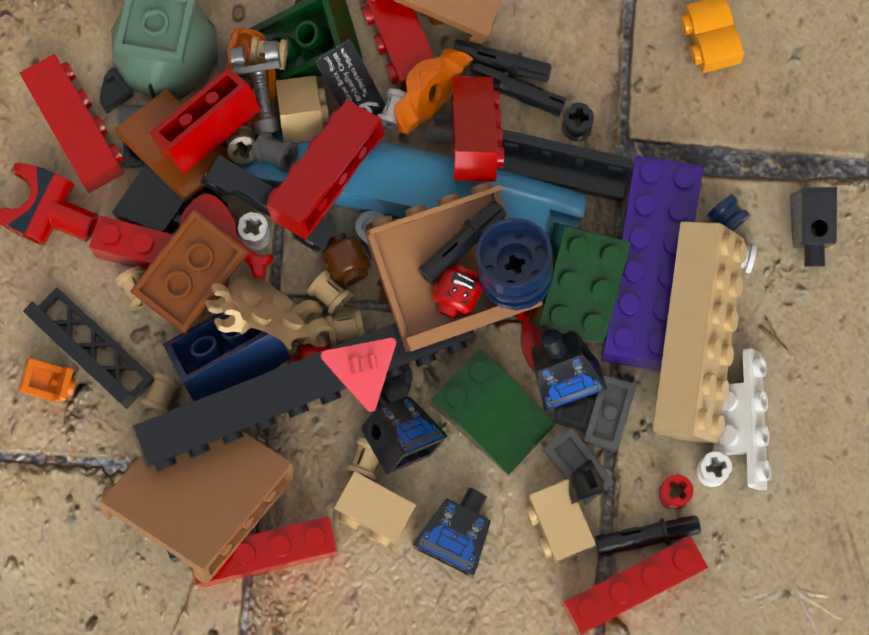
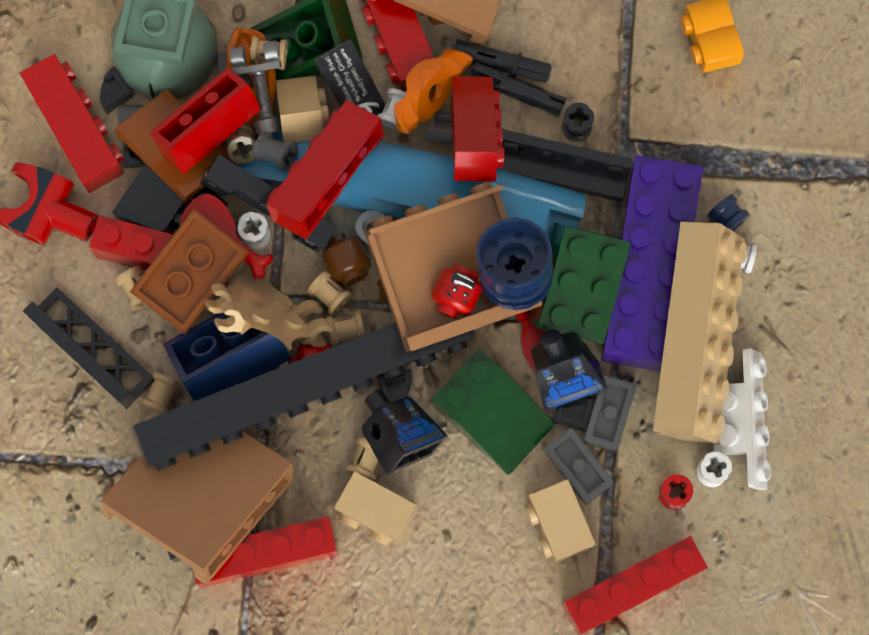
orange bracket [17,358,76,403] -> none
coral piece [320,338,396,412] -> none
torso [413,487,491,578] -> none
black axle [417,201,507,285] -> none
black tile [569,459,605,504] -> none
black axle [595,515,701,558] -> none
black torso [790,187,837,267] -> none

